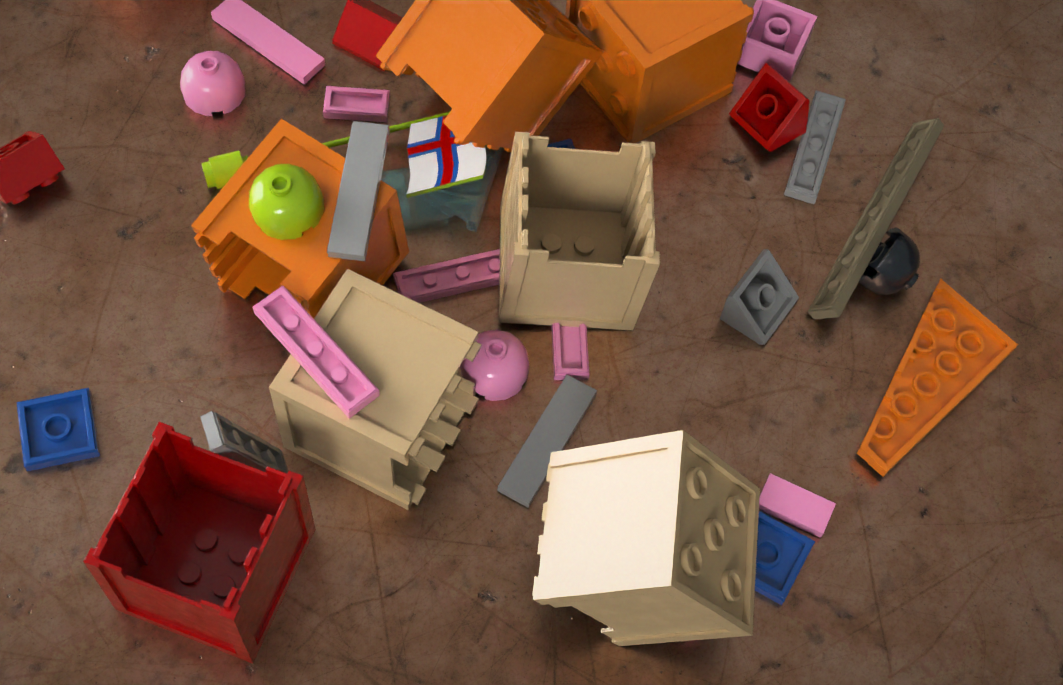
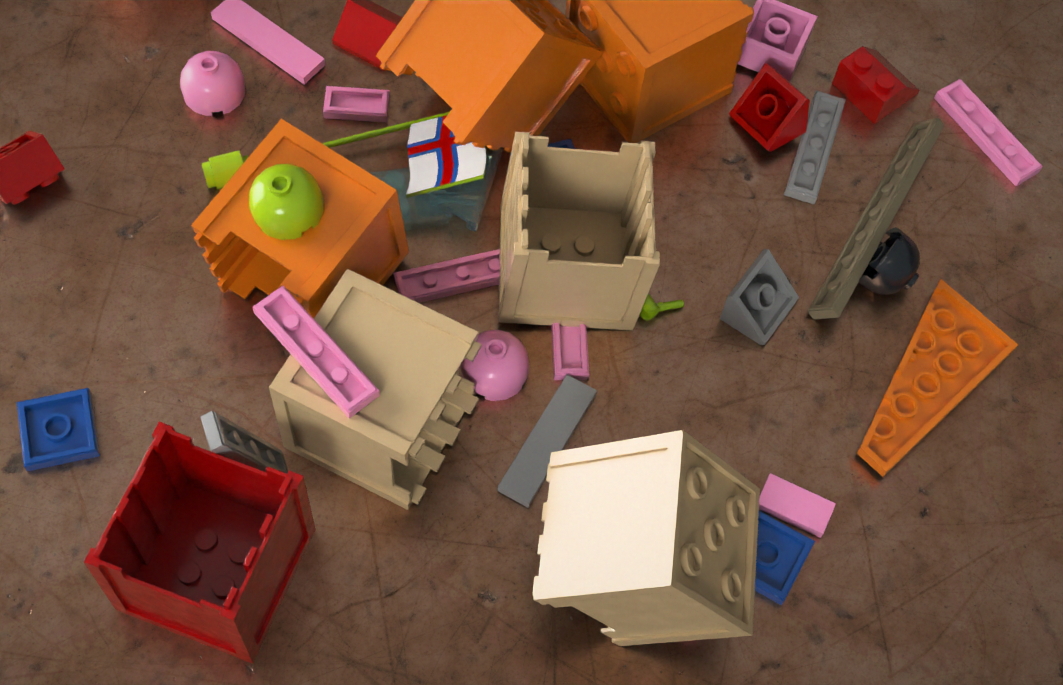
light grey tile [327,121,390,261] -> none
none -> lime hand [639,294,684,321]
none -> red slope [832,46,920,124]
none -> bright pink tile [934,79,1043,186]

